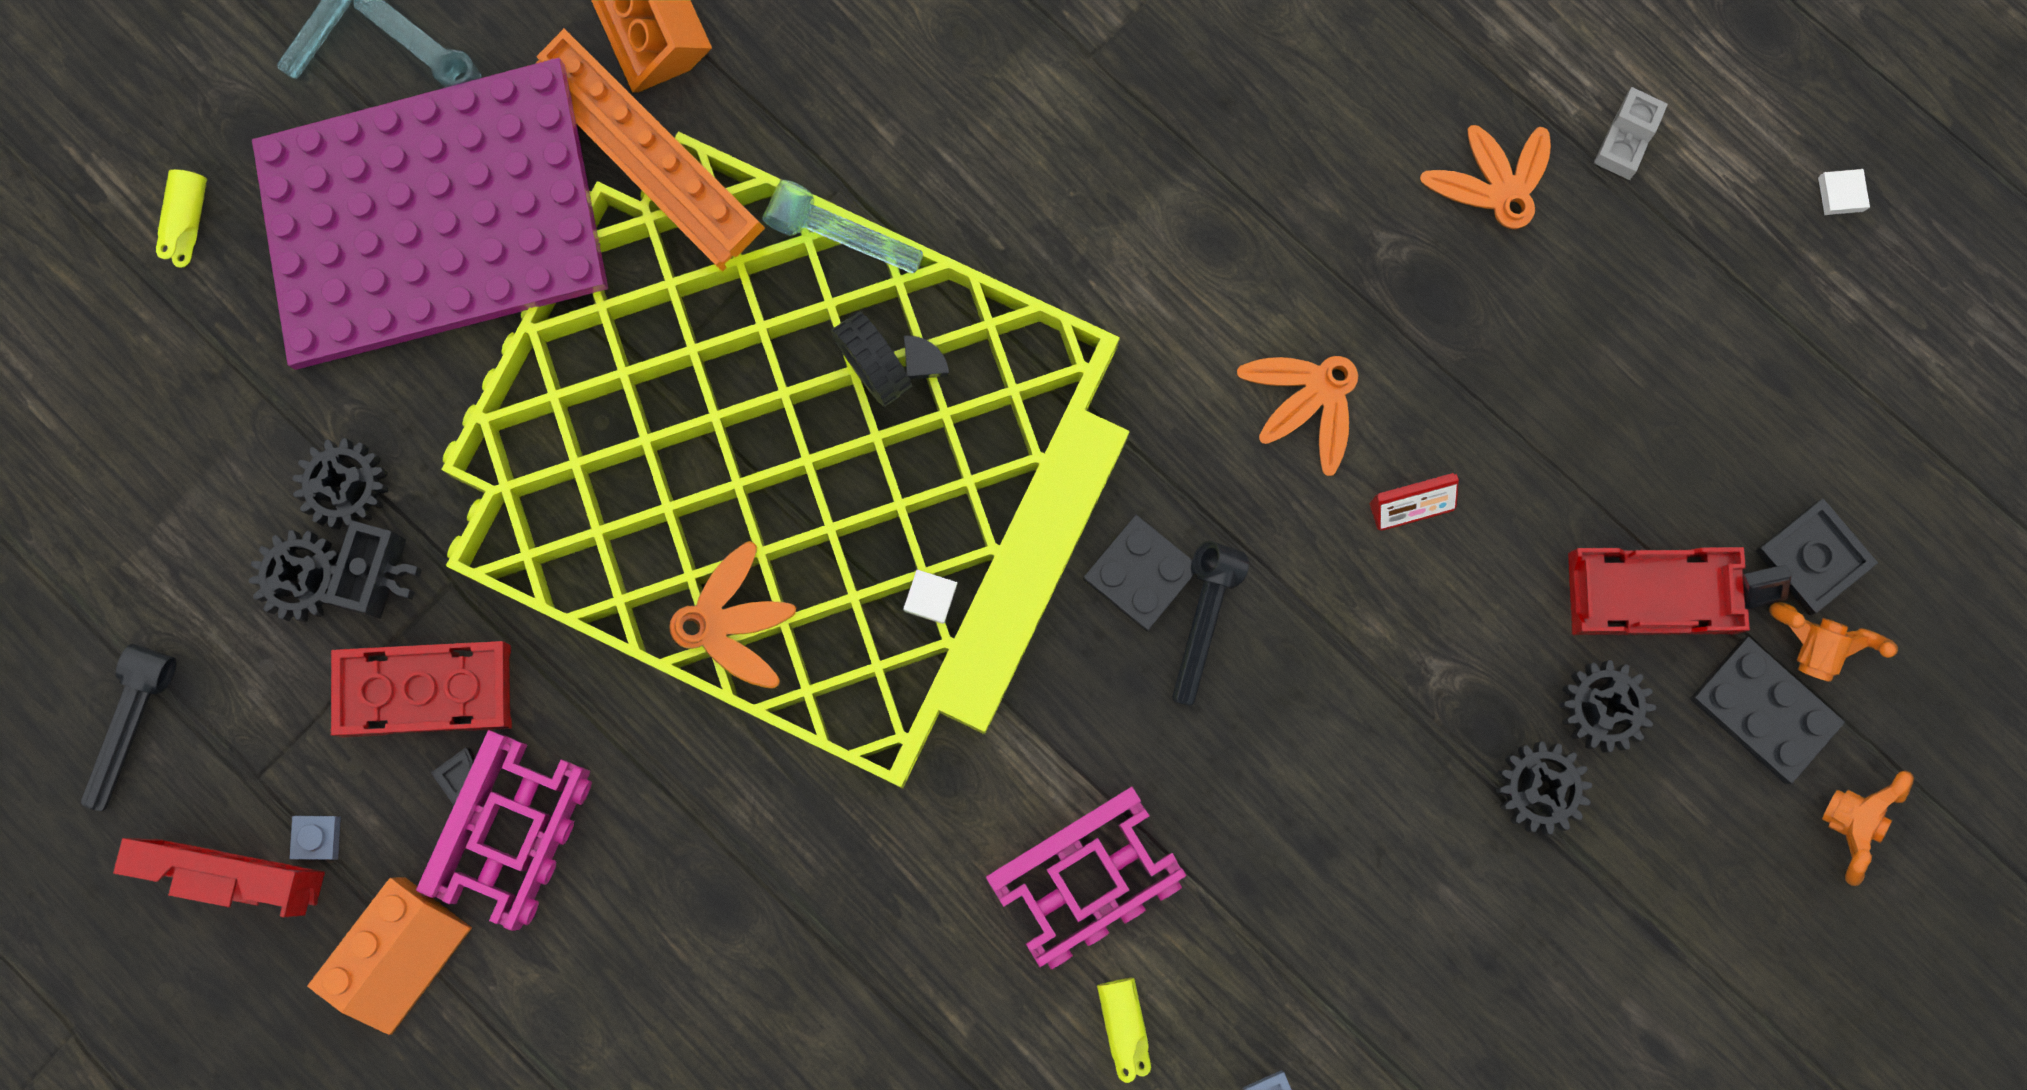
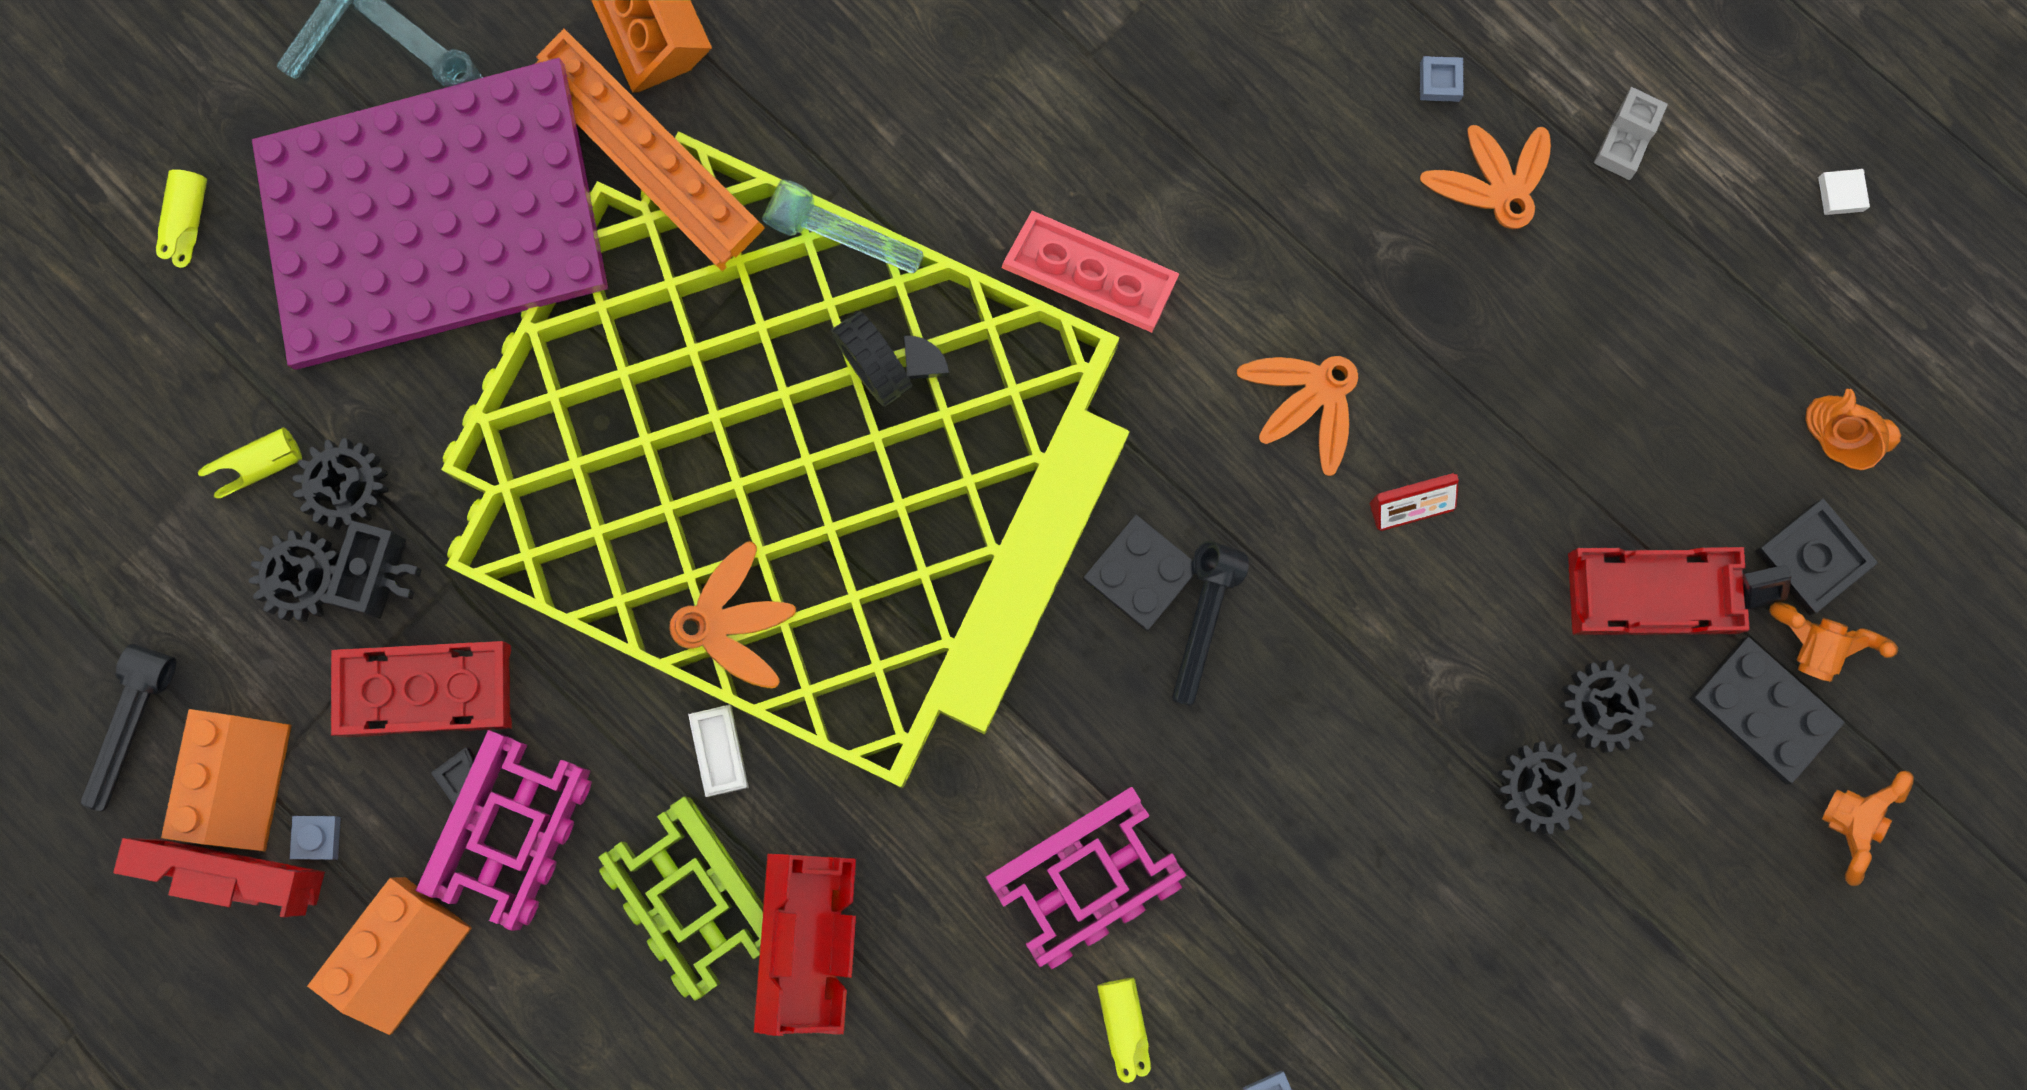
white tile [903,570,957,624] -> none
none -> orange slope [161,709,292,851]
none -> neon yellow piece [198,427,302,499]
none -> lime fence [599,796,764,1001]
none -> white tile [688,705,749,797]
none -> red piece [754,854,856,1036]
none -> coral slope [1002,211,1179,333]
none -> sand blue plate [1420,56,1463,102]
none -> orange hair [1805,389,1901,470]

